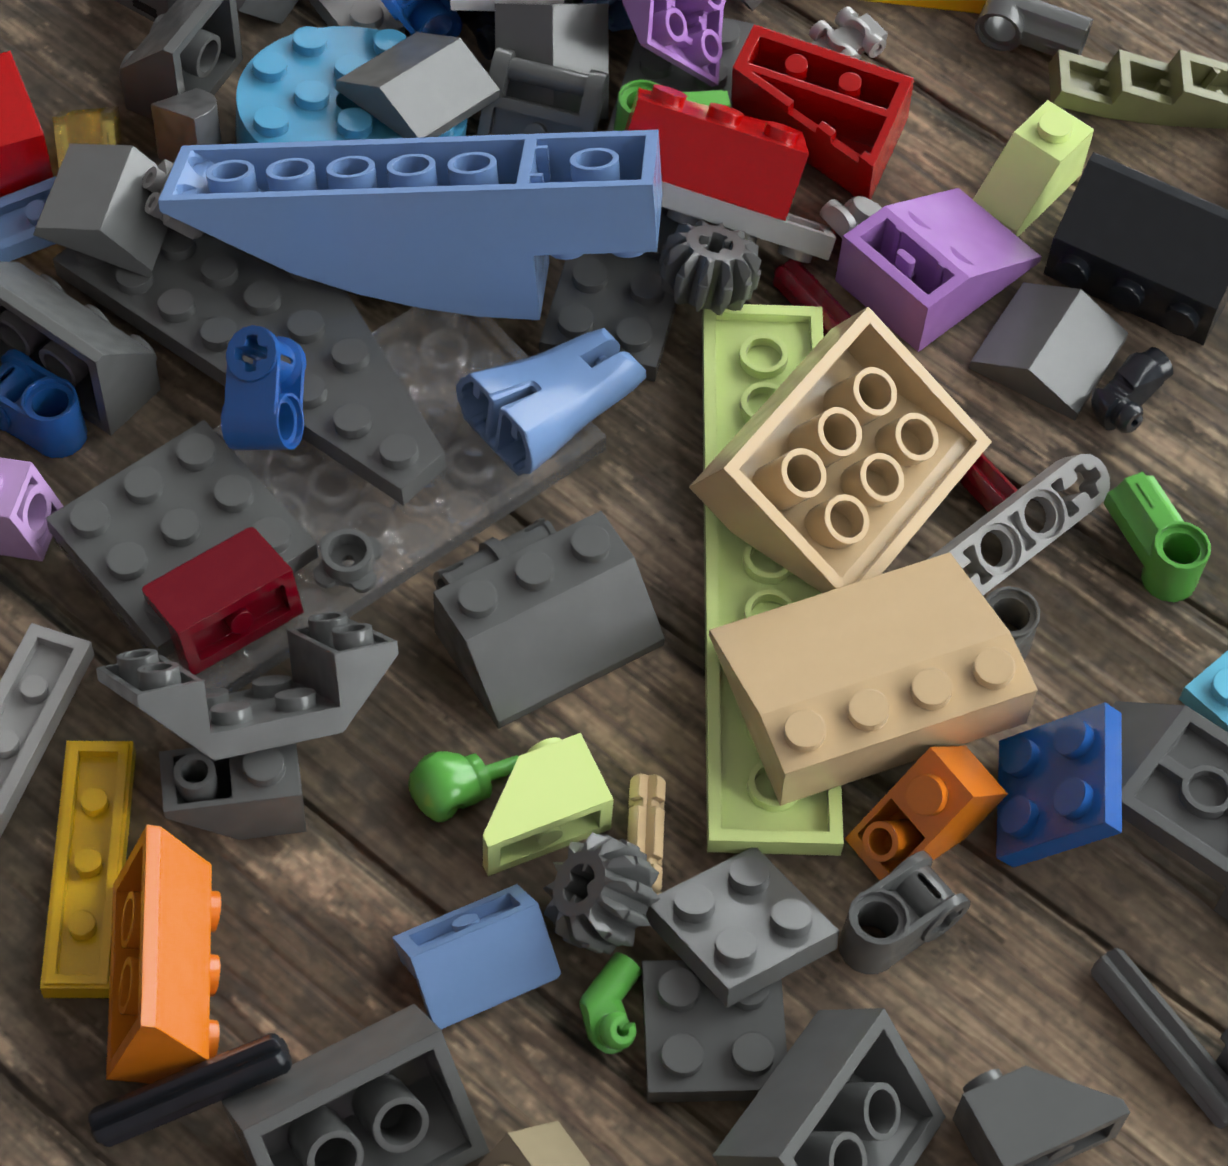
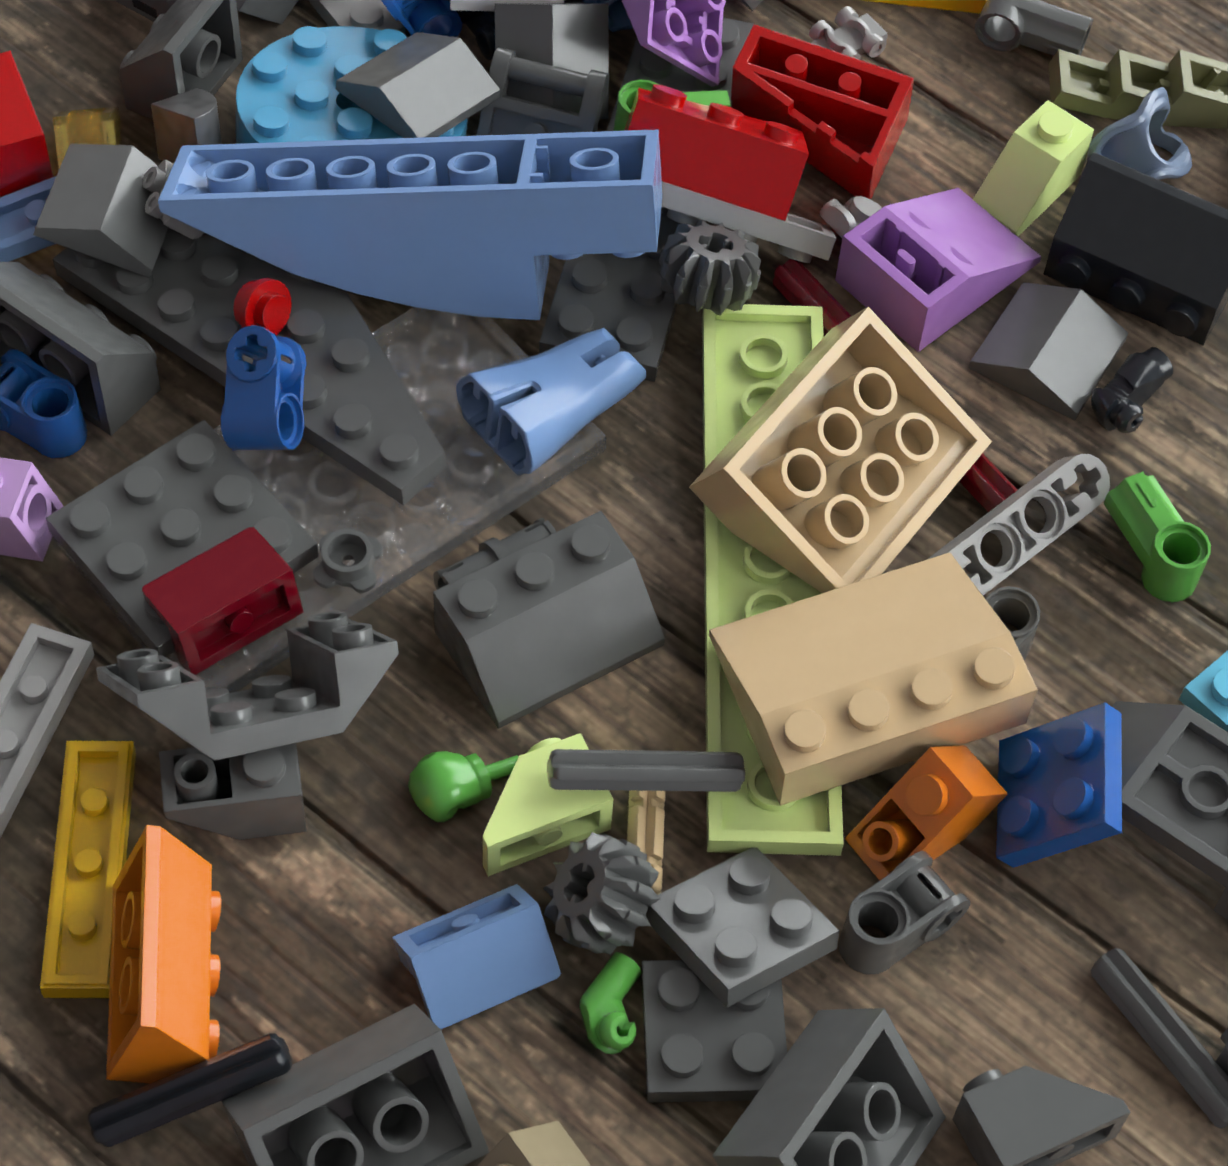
none -> red plate [233,278,292,336]
none -> dark grey axle [547,749,745,792]
none -> sand blue piece [1087,87,1192,180]

